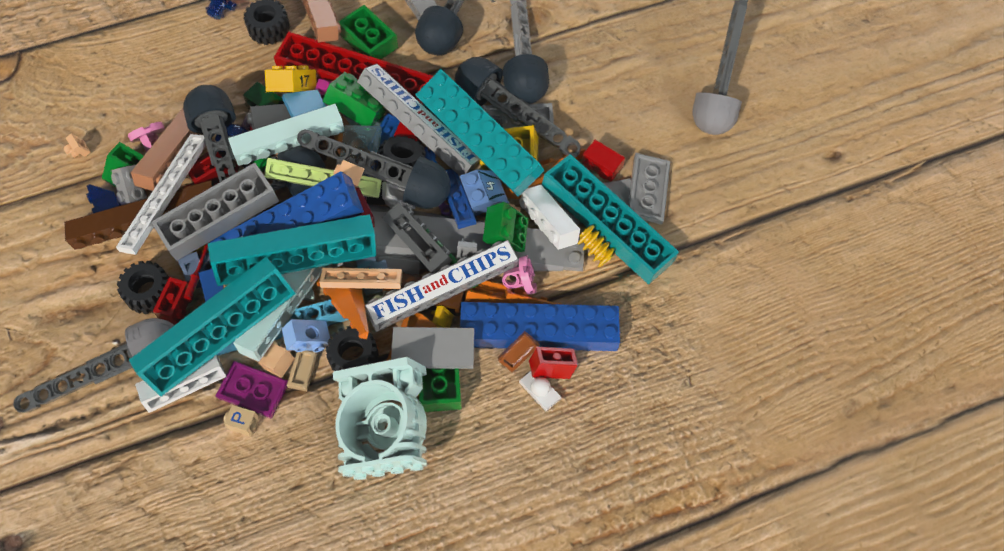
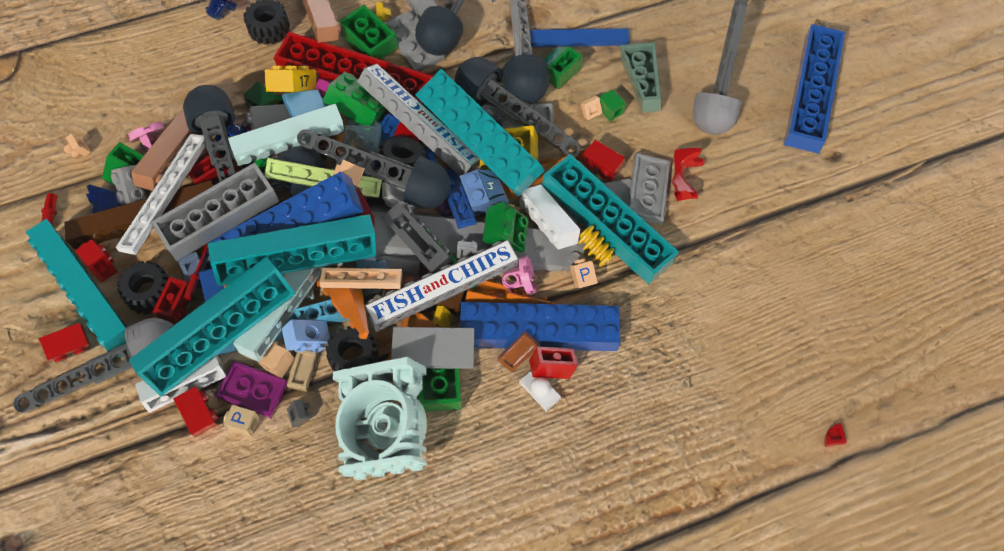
none -> teal brick [26,219,127,358]
none -> red brick [39,323,91,363]
none -> red axle [41,193,58,226]
none -> red brick [75,239,118,283]
none -> red brick [173,387,218,437]
none -> dark grey tile [287,399,313,428]
none -> yellow tile [374,2,391,22]
none -> light grey plate [384,10,445,72]
none -> blue tile [529,29,629,47]
none -> green slope [543,46,583,89]
none -> light nougat brick [570,258,598,288]
none -> light nougat tile [580,96,602,120]
none -> green brick [599,89,626,122]
none -> sand green wedge [620,42,661,113]
none -> red animal [672,147,705,202]
none -> blue brick [784,24,845,154]
none -> red tile [824,423,847,447]

